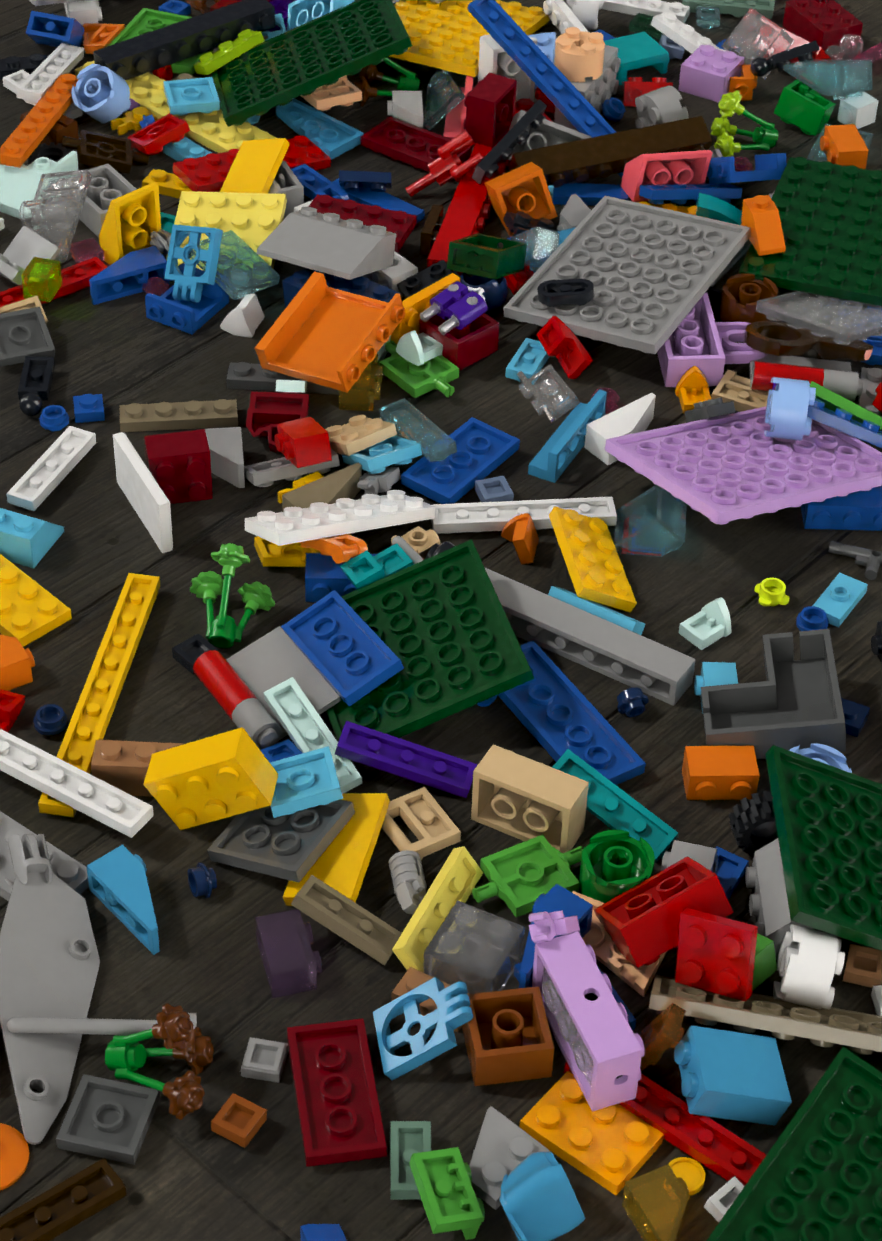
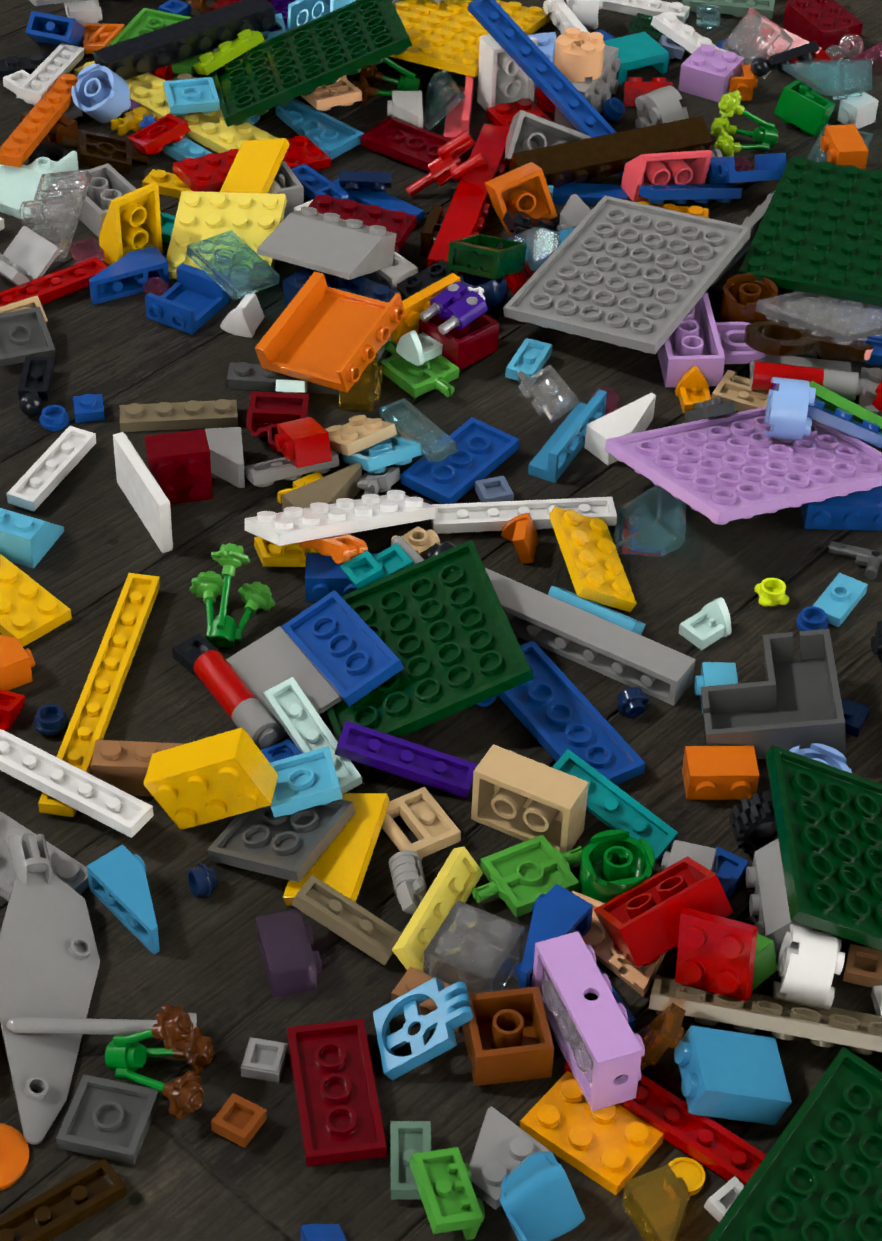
clear neon green brick [21,257,62,302] -> none
light grey plate [150,229,171,255] -> none
dark azure piece [164,224,223,303] -> none
dark red brick [463,73,517,148] -> none
black plate [472,99,547,184] -> none
lavender plate [528,910,580,943] -> none
red slope [536,316,593,379] -> none
black plate [537,279,594,307] -> none
teal slope [696,193,742,225] -> none
orange slope [741,195,786,256] -> none

